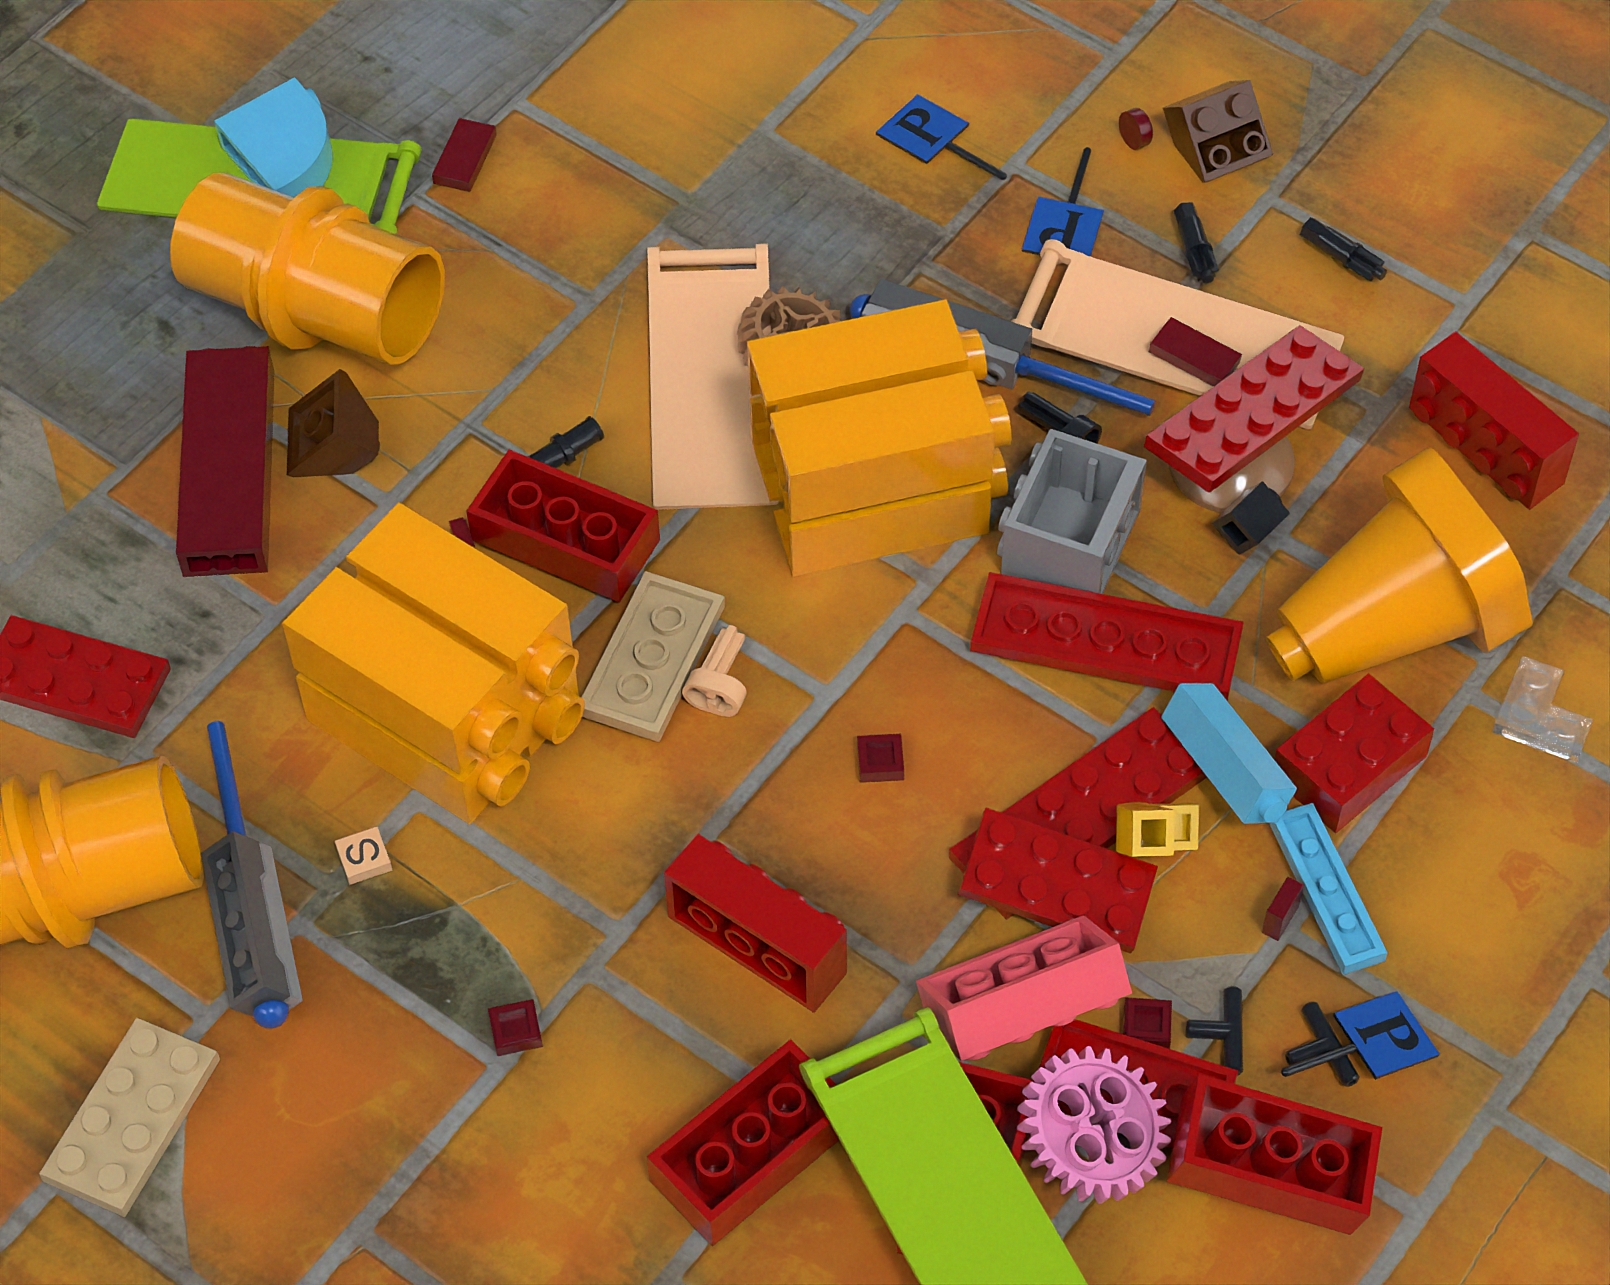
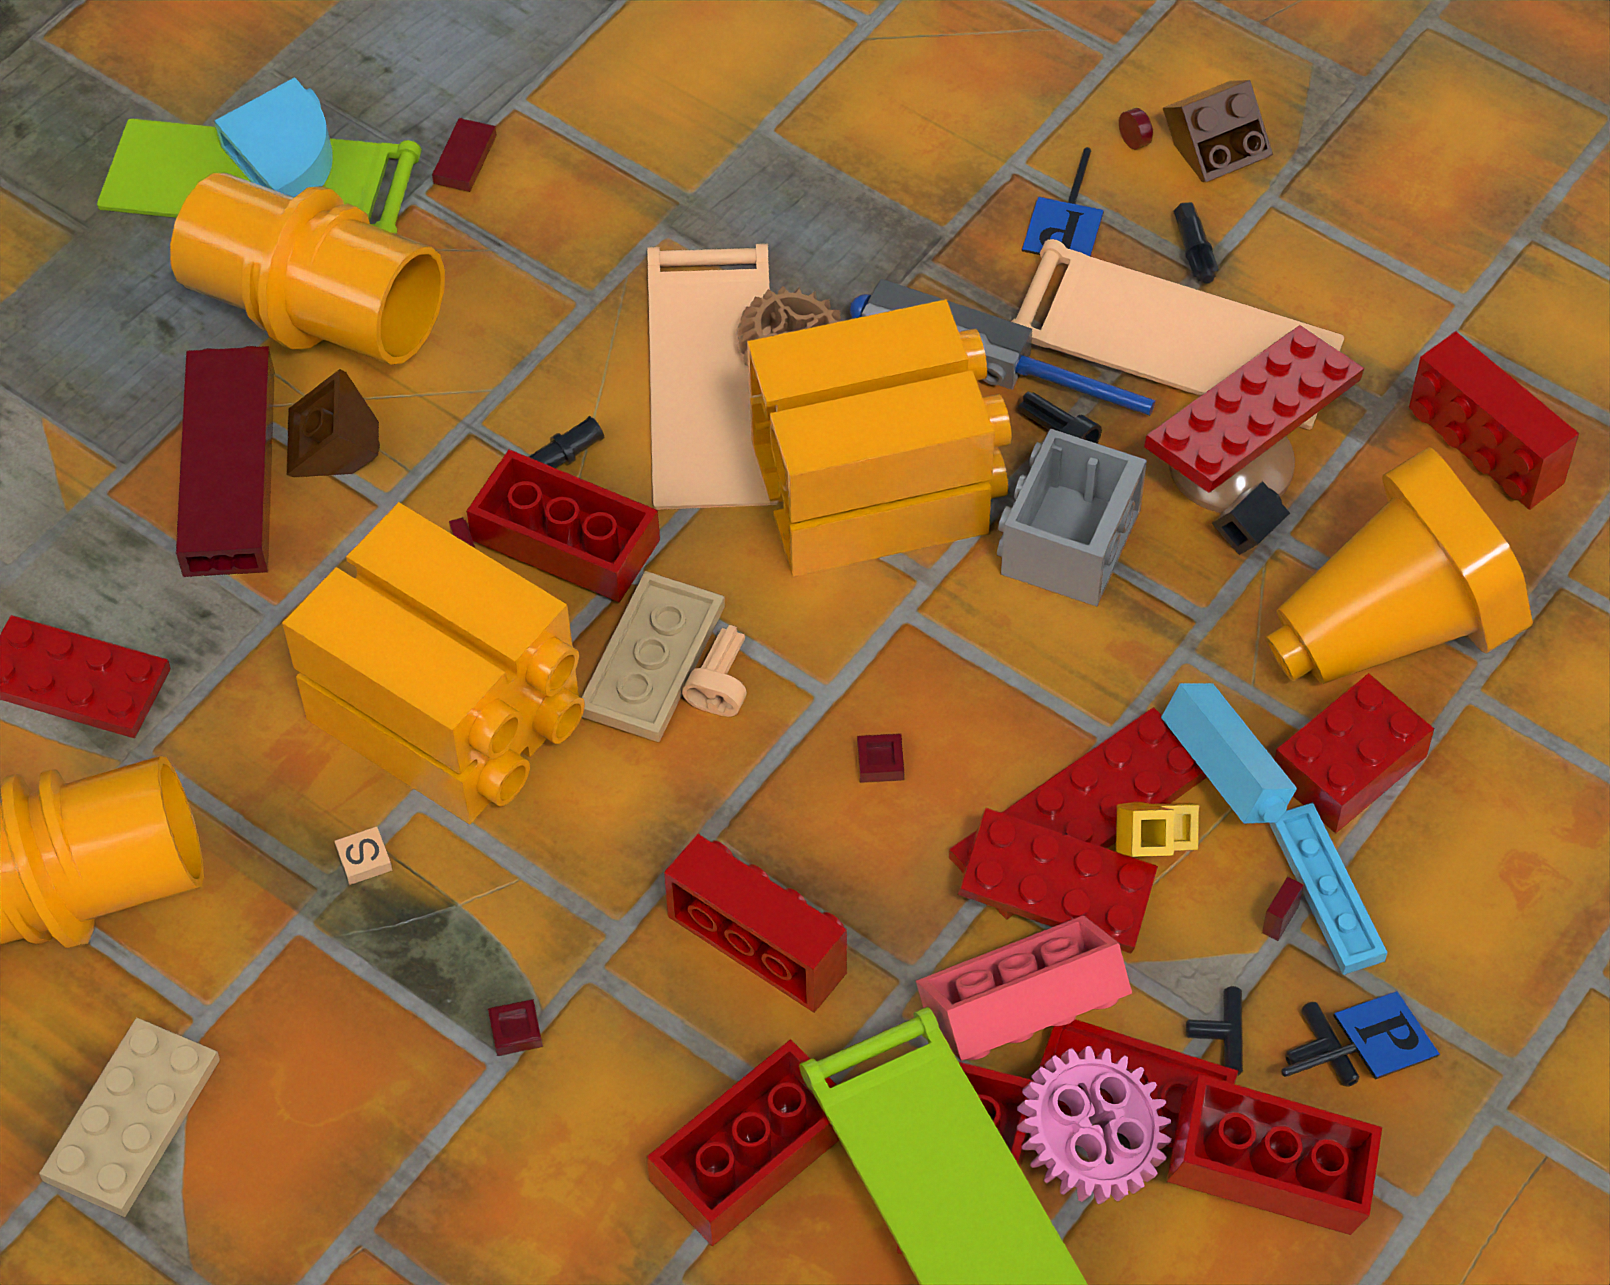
dark grey piece [201,721,303,1029] -> none
blue piece [876,94,1007,180] -> none
red plate [970,572,1244,701] -> none
dark red tile [1123,997,1172,1049] -> none
dark red tile [1149,317,1242,386] -> none
black piece [1300,217,1387,282] -> none
clear plate [1492,656,1594,763] -> none

